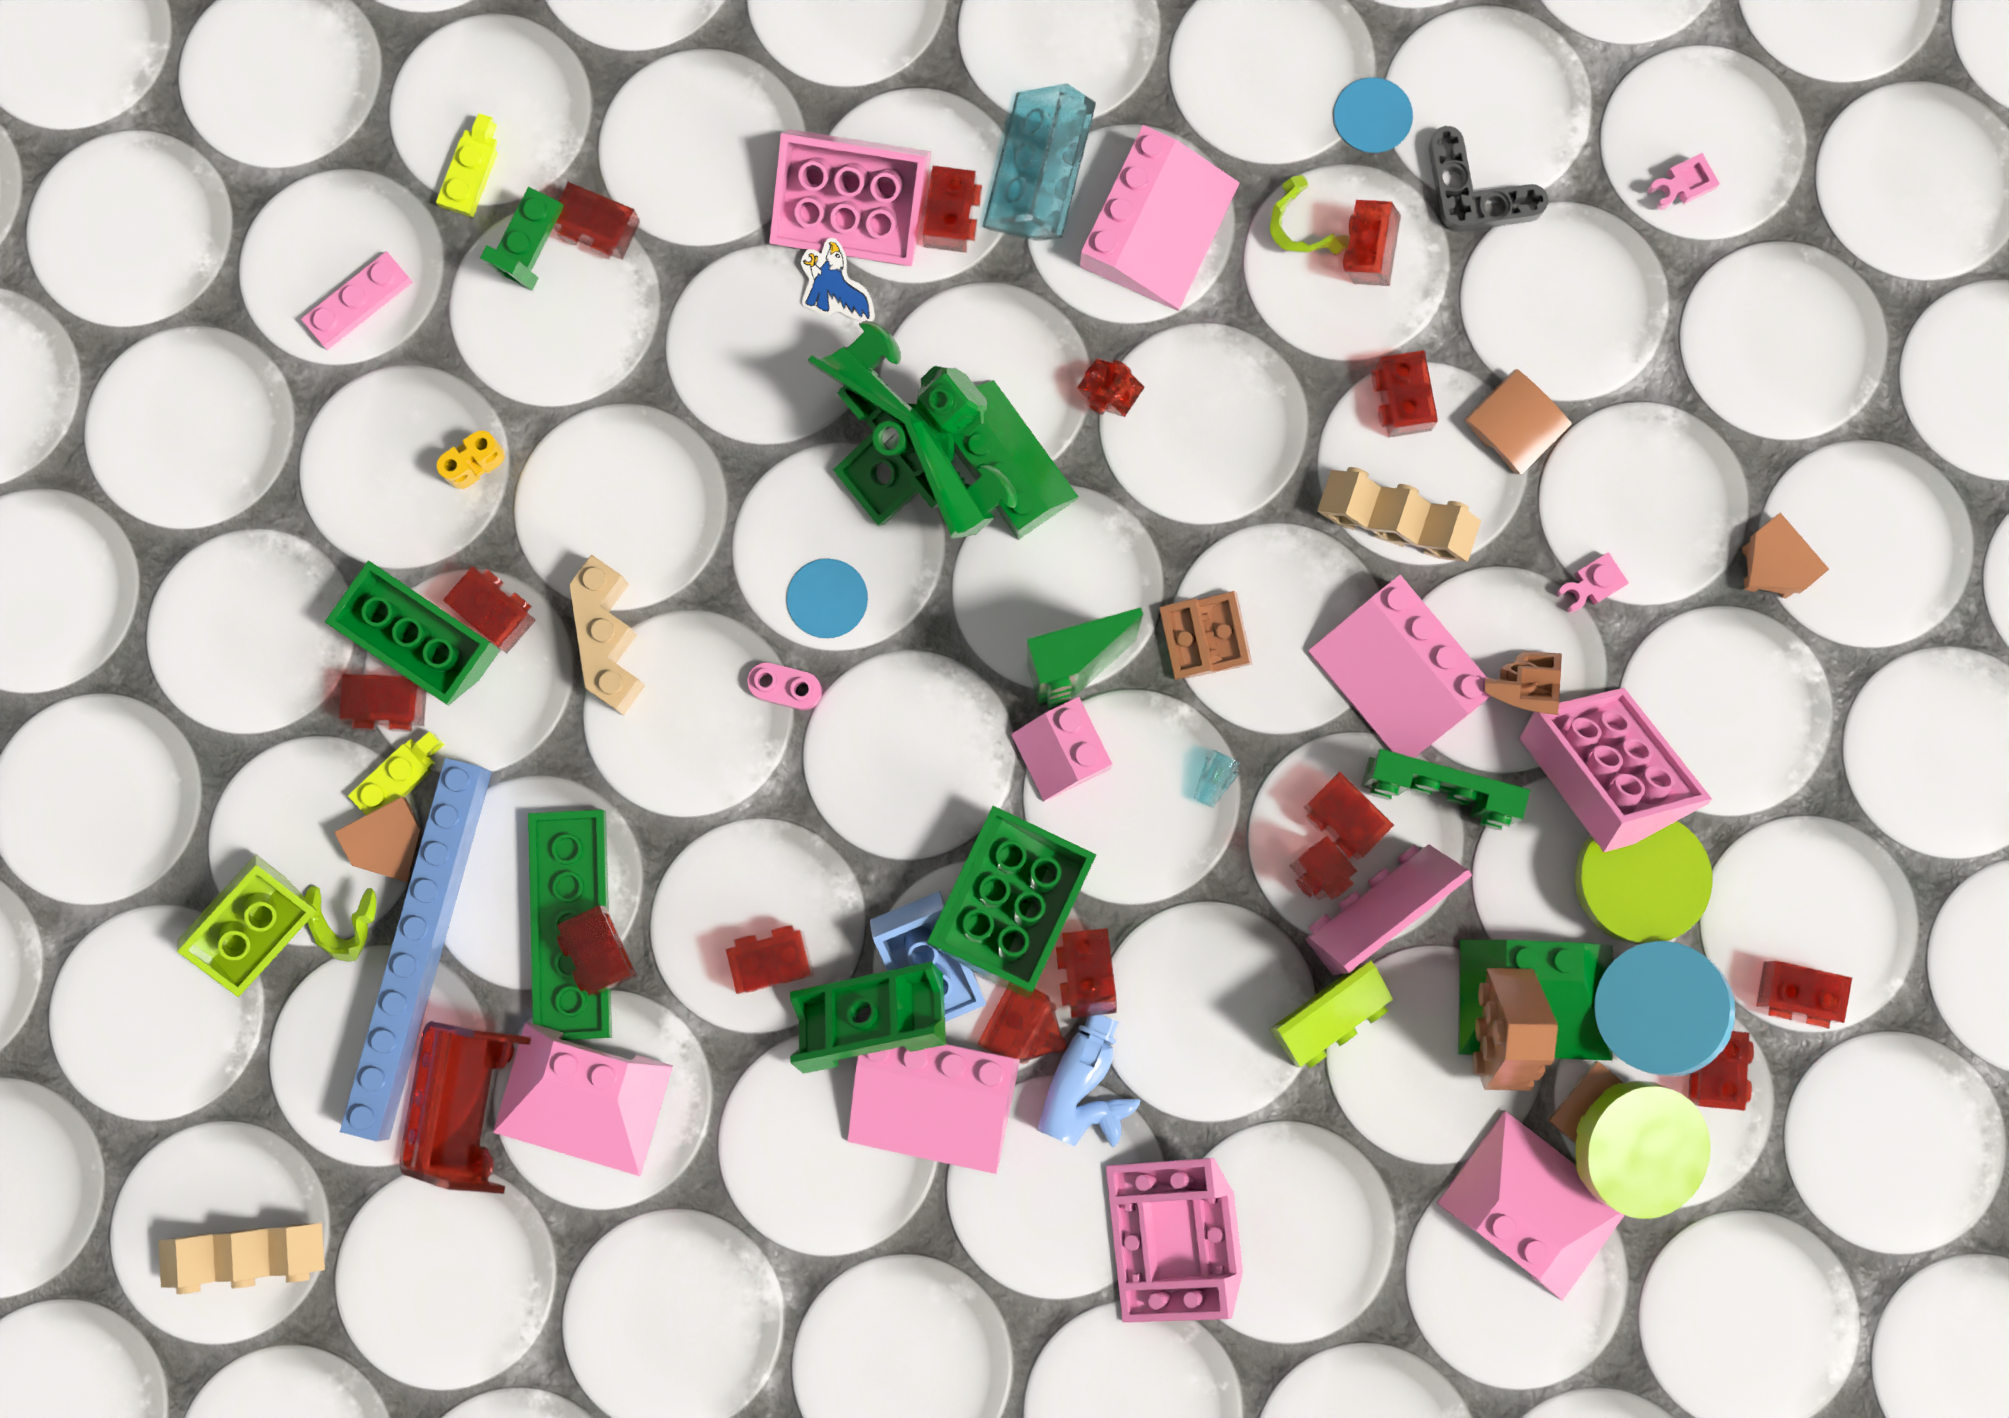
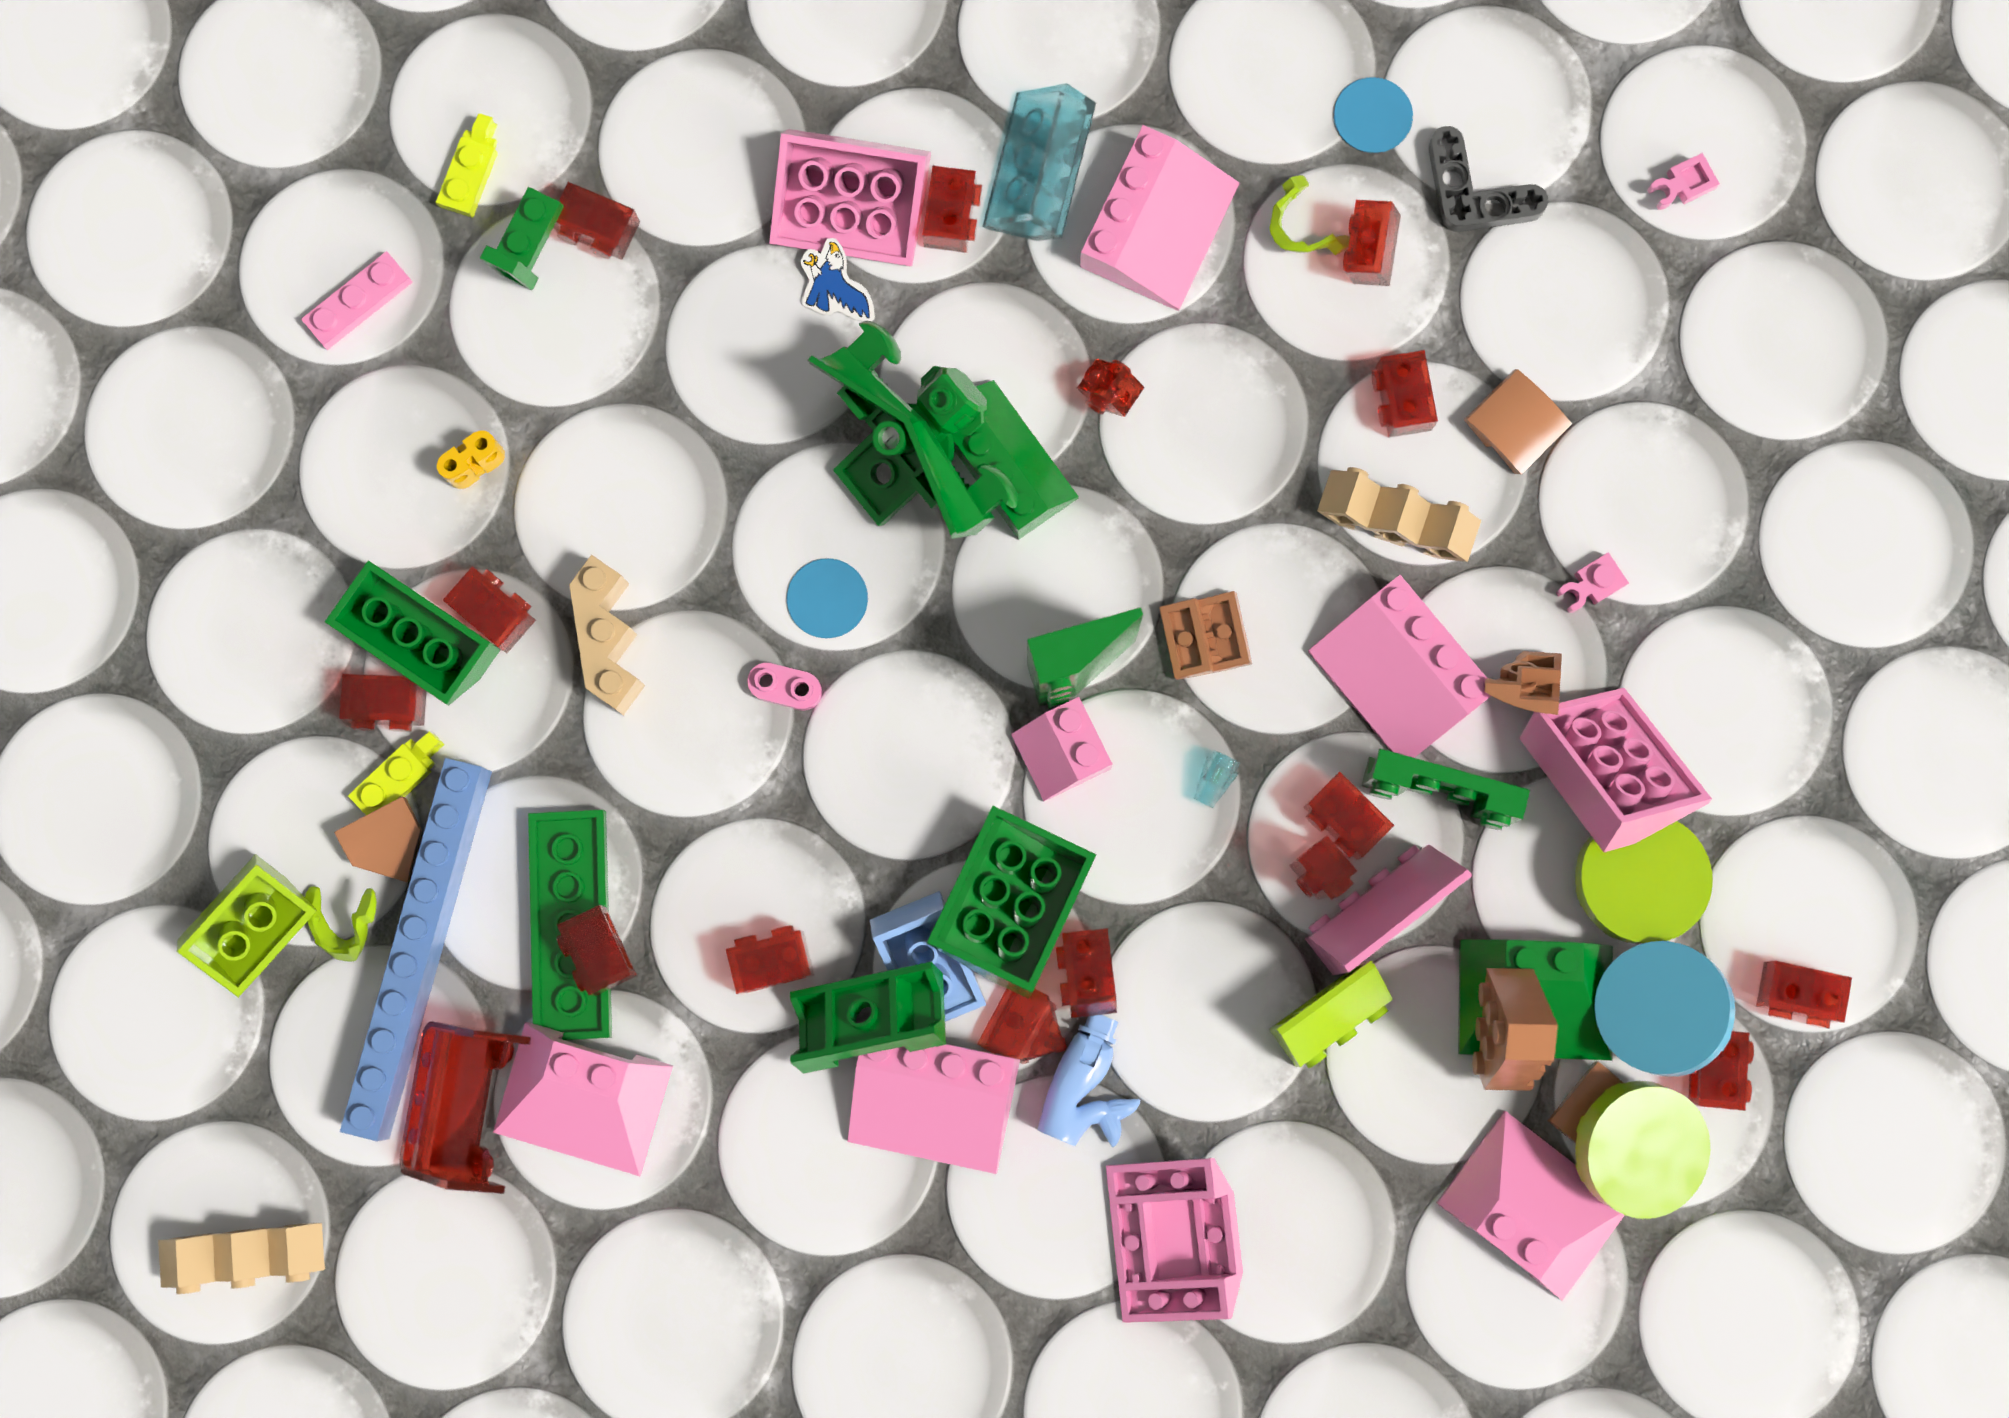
nougat slope [1742,512,1829,599] -> none

